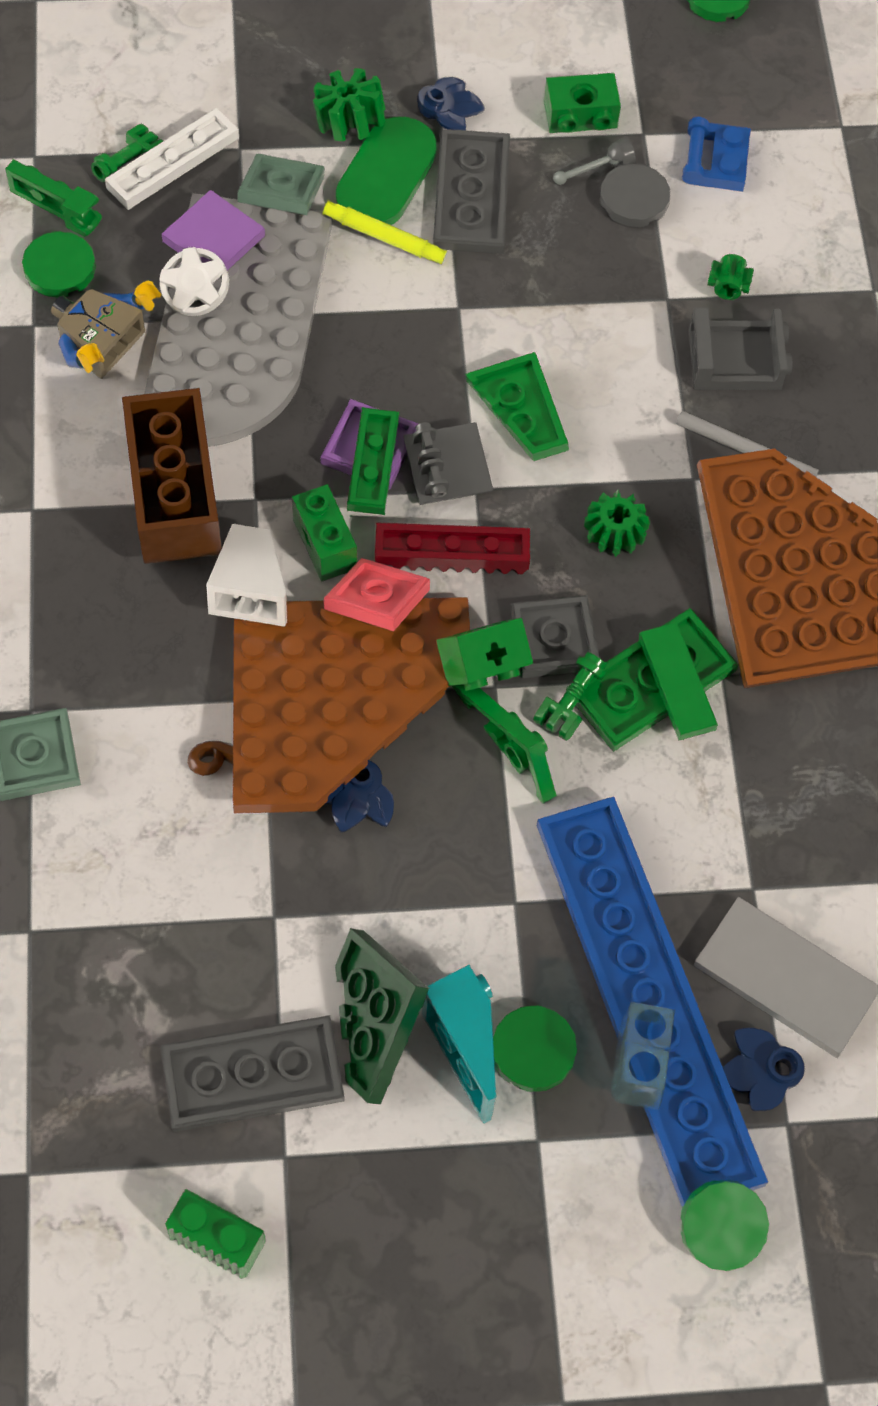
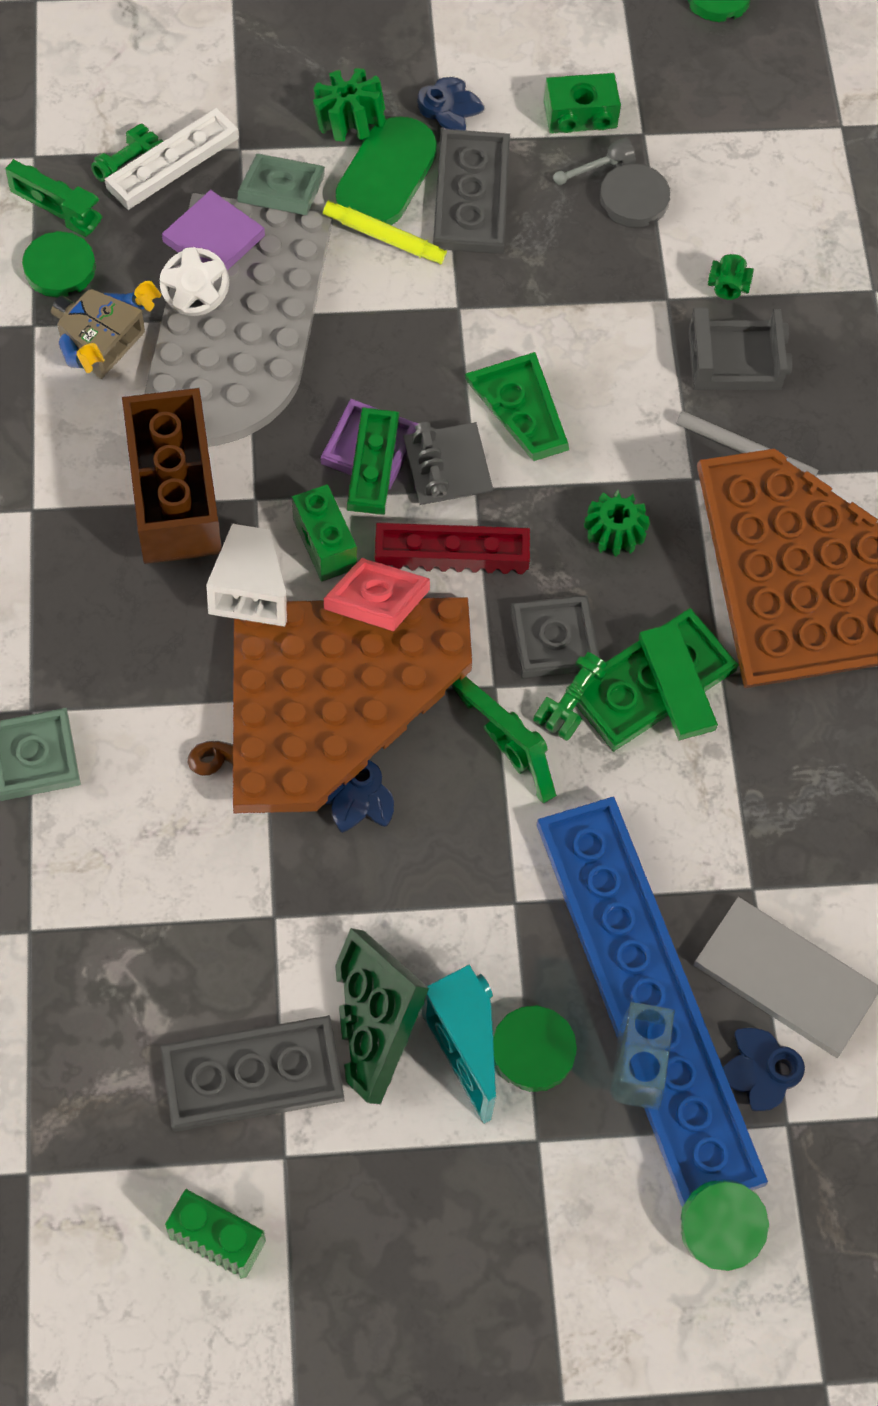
green brick [436,617,534,691] -> none
blue plate [682,117,751,192] -> none

